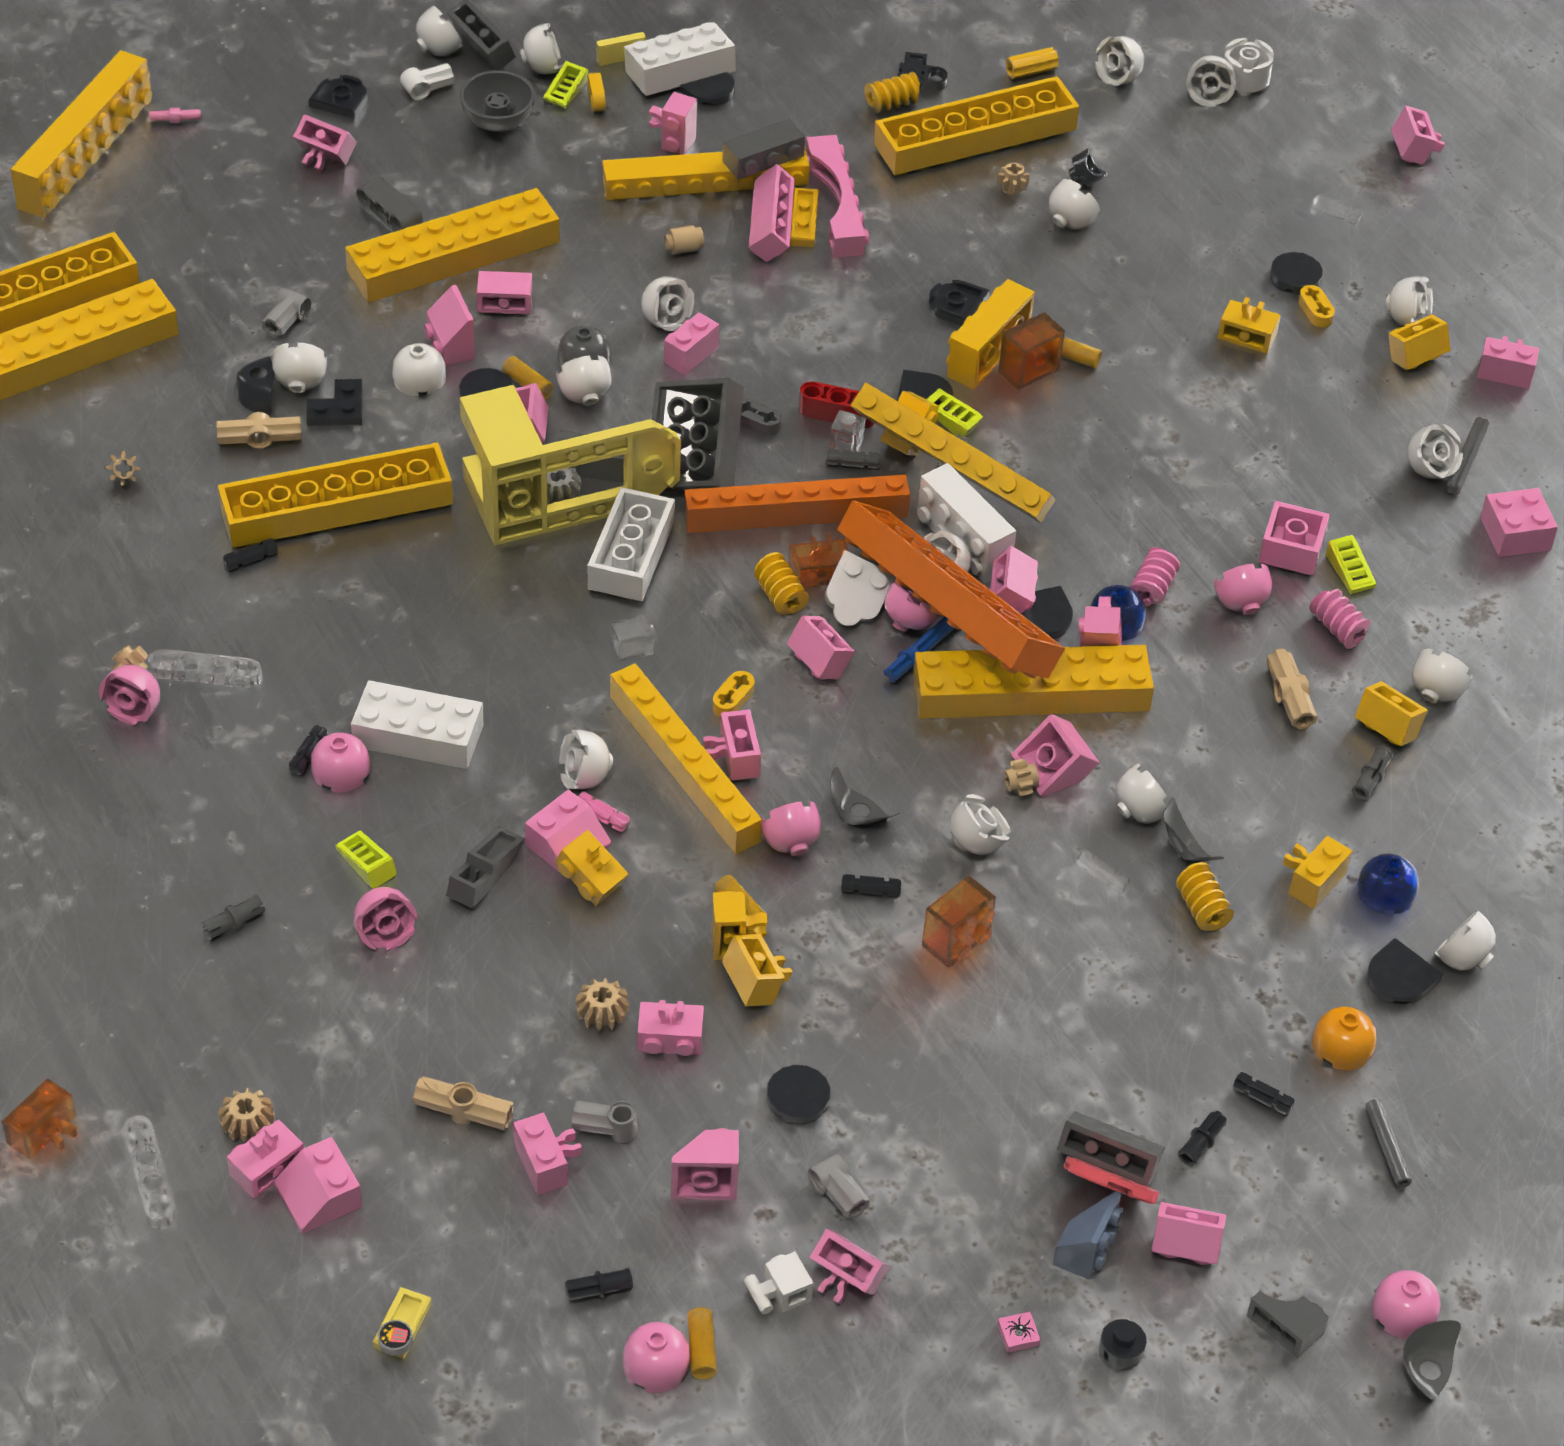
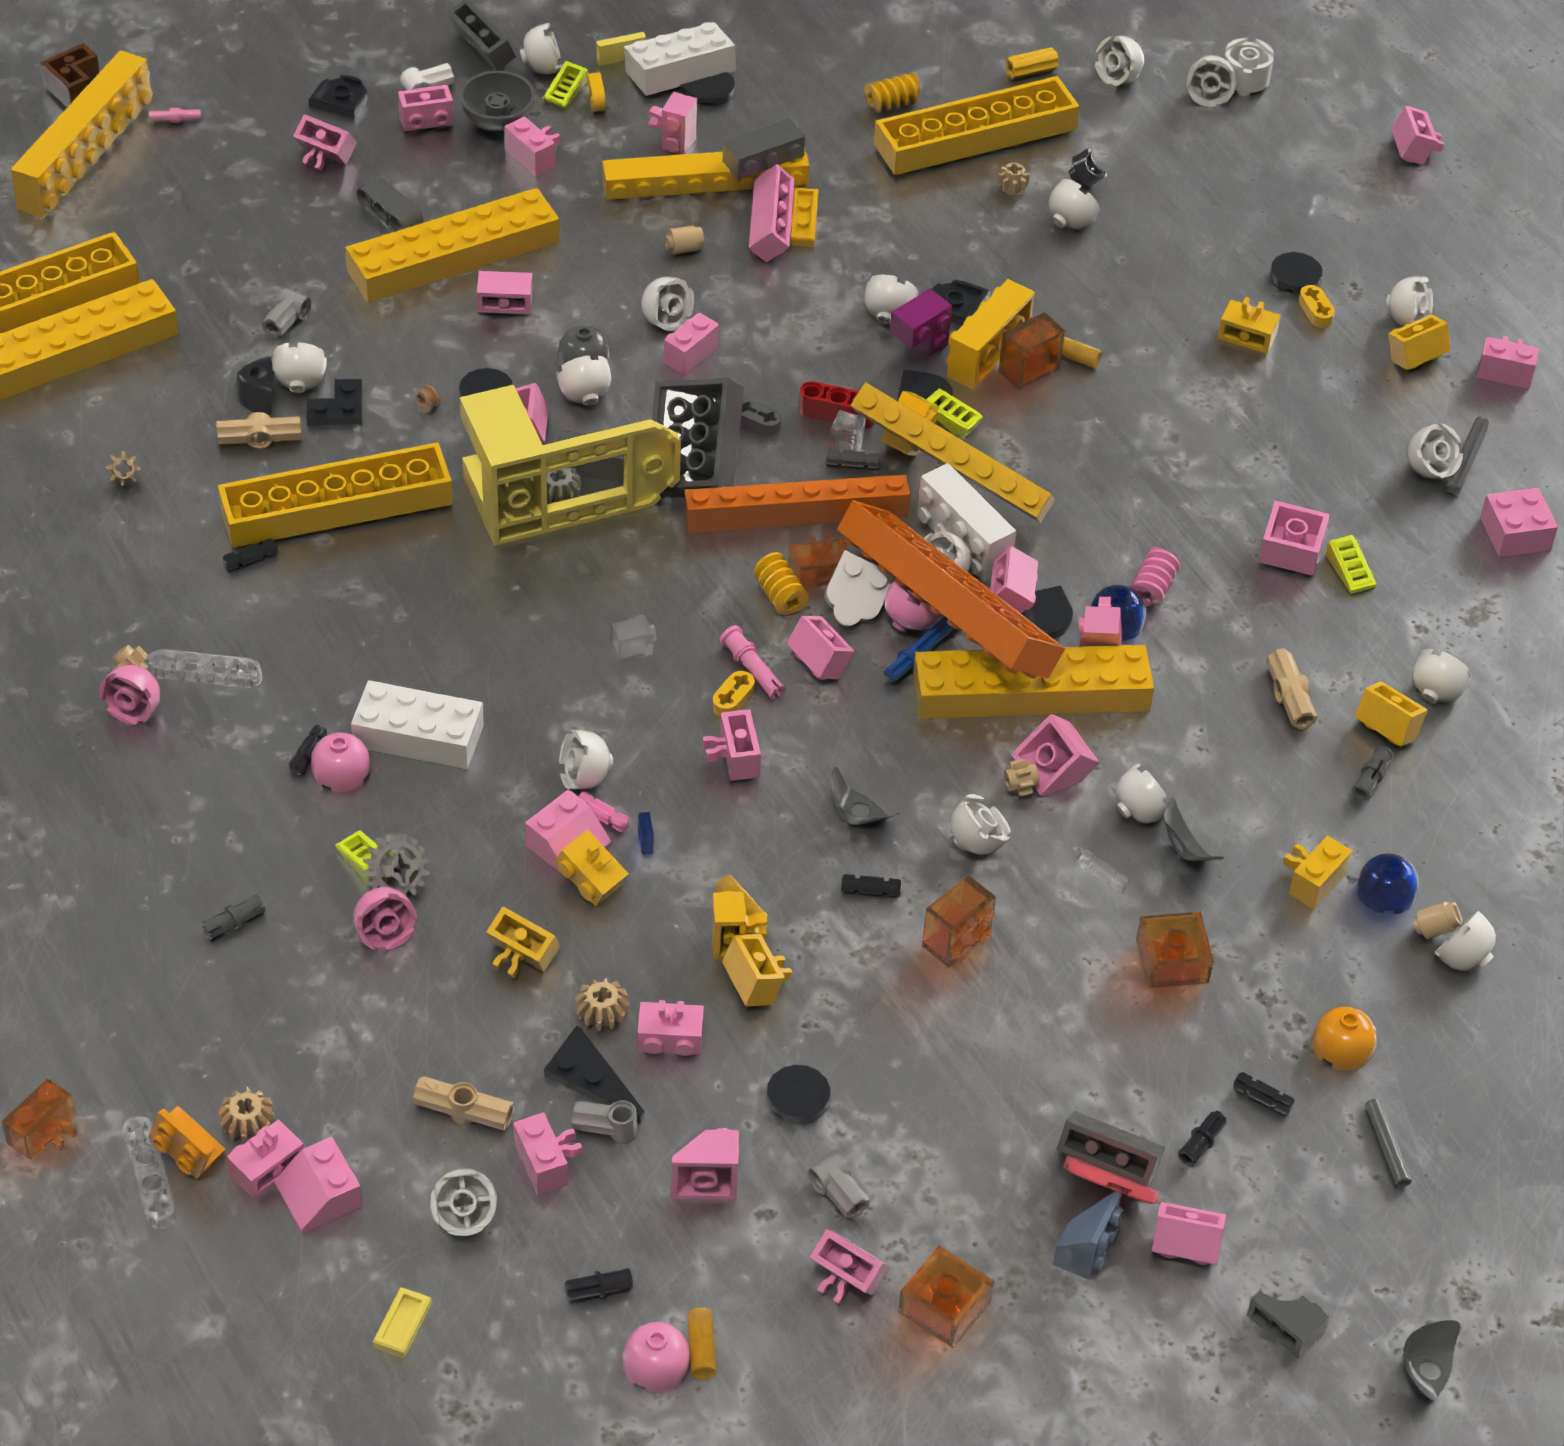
tile [378,1320,413,1356] -> none
white cylinder [392,343,446,396] -> none
white cylinder [416,6,463,57] -> none
bright pink slope [423,285,475,366] -> none
dark grey slope [446,826,525,908] -> none
yellow piece [502,356,553,399] -> none
white brick [588,487,675,601] -> none
yellow brick [610,663,762,855] -> none
white brick [744,1252,813,1315] -> none
bright pink cylinder [761,801,821,856] -> none
bright pink arch [806,135,869,258] -> none
black piece [898,52,948,91] -> none
bright pink tile [997,1312,1040,1353] -> none
black piece [1099,1319,1147,1371] -> none
yellow piece [1176,862,1234,931] -> none
bright pink cylinder [1214,564,1272,615] -> none
bright pink piece [1309,589,1371,650] -> none
black tile [1368,938,1443,1003] -> none
bright pink cylinder [1372,1270,1441,1339] -> none
none -> reddish brown brick [41,43,100,107]
none -> light orange bracket [149,1106,226,1180]
none -> light grey gear [362,833,430,896]
none -> bright pink brick [398,85,454,131]
none -> medium nougat bush [415,385,441,413]
none -> white cylinder [430,1168,497,1236]
none -> yellow brick [486,906,560,978]
none -> bright pink brick [504,116,560,176]
none -> black wing [544,1026,645,1124]
none -> clear blue tile [638,812,654,855]
none -> bright pink pin [719,625,786,700]
none -> white cylinder [864,274,918,324]
none -> magenta brick [890,289,952,356]
none -> clear orange brick [898,1245,994,1348]
none -> clear orange brick [1136,911,1214,988]
none -> tan brick [1413,901,1462,940]

